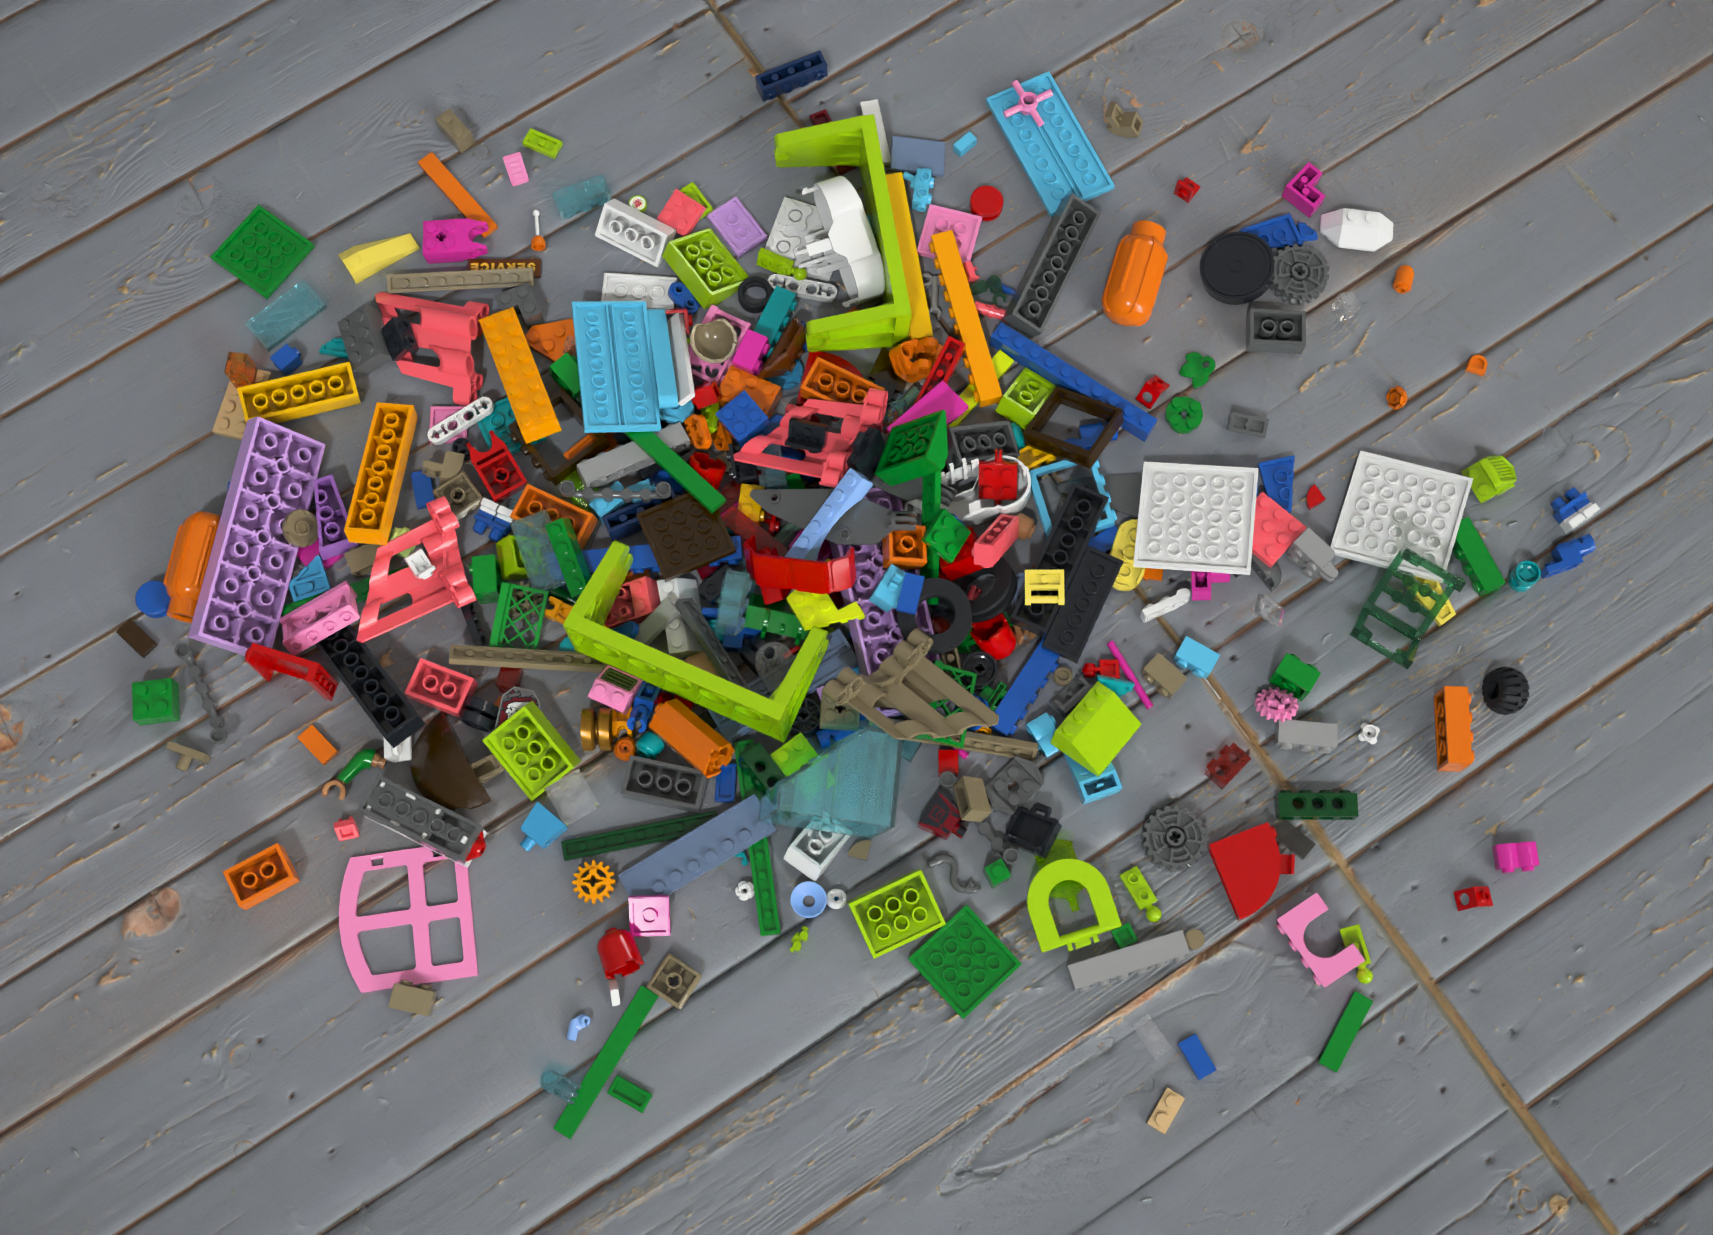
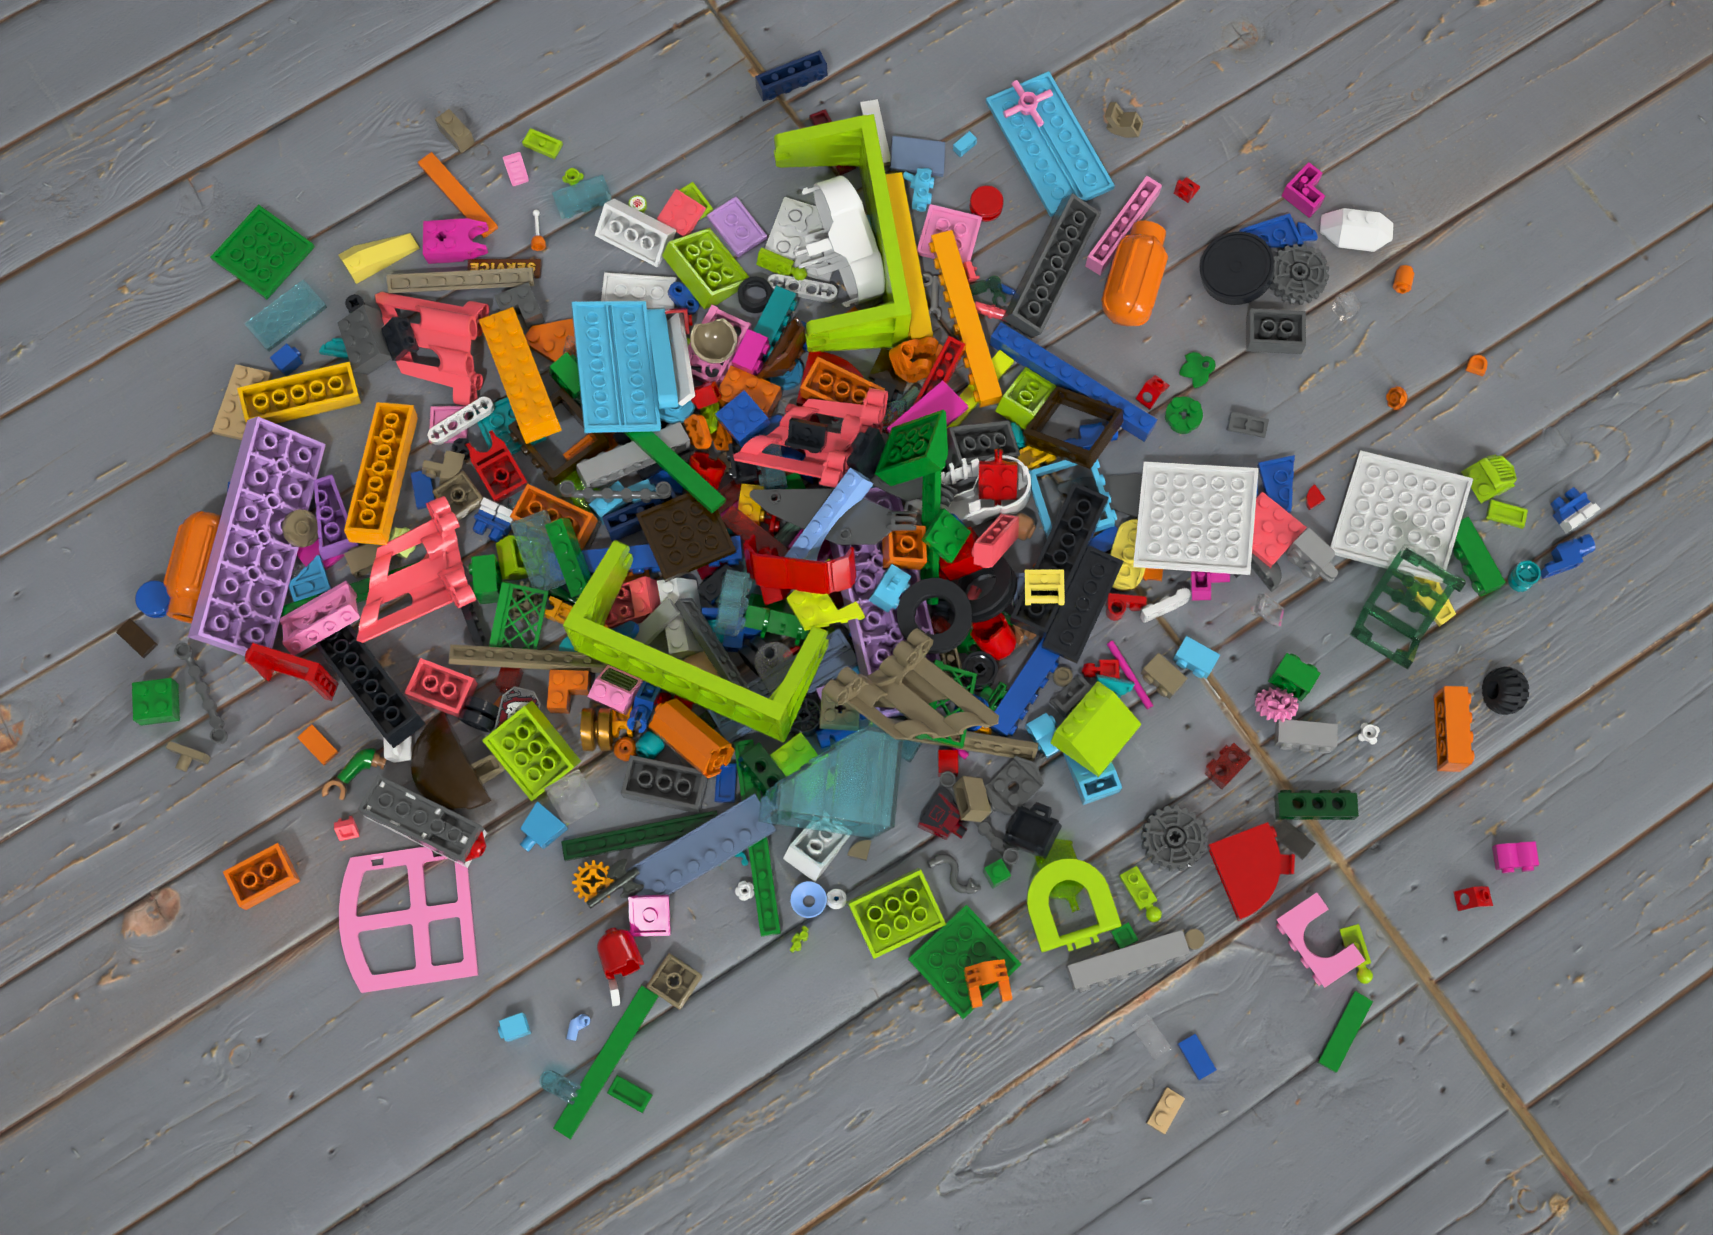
clear orange brick [224,352,258,388] -> none
dark tan brick [388,979,437,1016] -> none
white bracket [404,548,436,580] -> none
blue tile [896,572,925,615] -> none
none -> black wheel [345,294,366,314]
none -> medium azure brick [497,1013,531,1042]
none -> orange brick [547,670,591,714]
none -> lime plate [562,168,584,188]
none -> pearl dark grey piece [586,859,644,909]
none -> orange piece [964,959,1012,1008]
none -> bright pink brick [1085,176,1162,276]
none -> red plate [1106,593,1147,621]
none -> lime tile [1485,499,1528,529]

